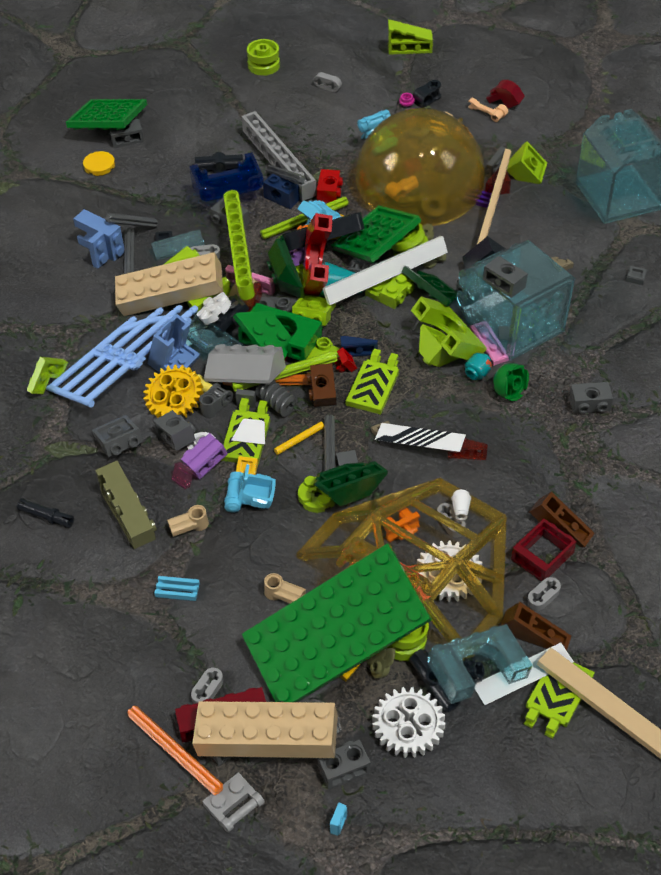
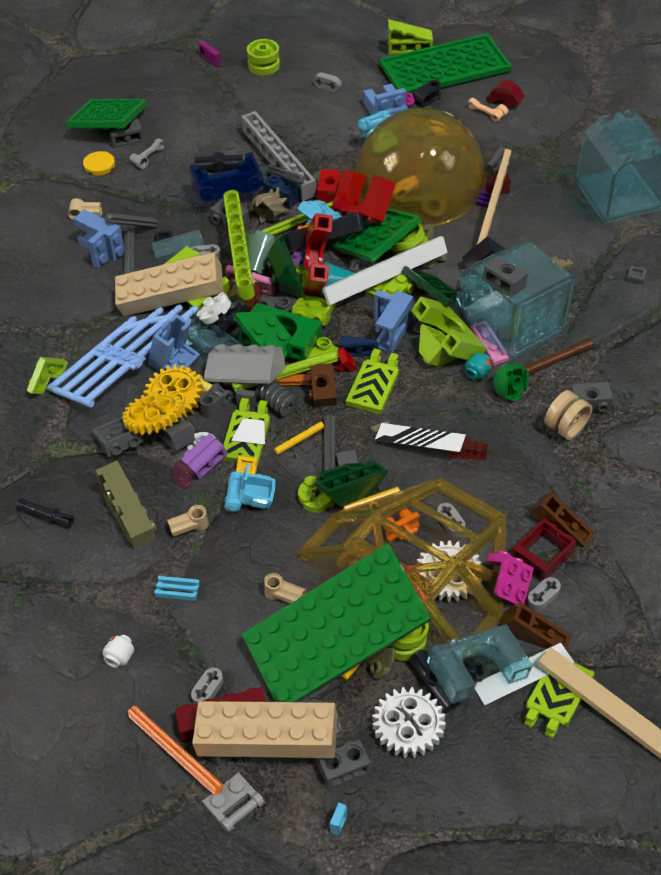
white cone [451,489,471,521] -> none
lime slope [507,141,547,184] -> none
none -> tan piece [68,198,102,220]
none -> white head [102,635,134,668]
none -> yellow gear [122,390,184,435]
none -> light grey brick [130,138,165,169]
none -> magenta tile [199,40,221,67]
none -> sand green cone [247,231,275,275]
none -> dark tan hair [251,187,289,223]
none -> red arch [332,170,396,223]
none -> yellow bar [343,487,400,513]
none -> medium blue brick [363,84,408,125]
none -> medium blue brick [374,290,413,354]
none -> green plate [379,34,512,94]
none -> dark pink bracket [486,551,534,605]
none -> reddish brown piece [524,338,594,375]
none -> tan wheel [544,390,592,440]

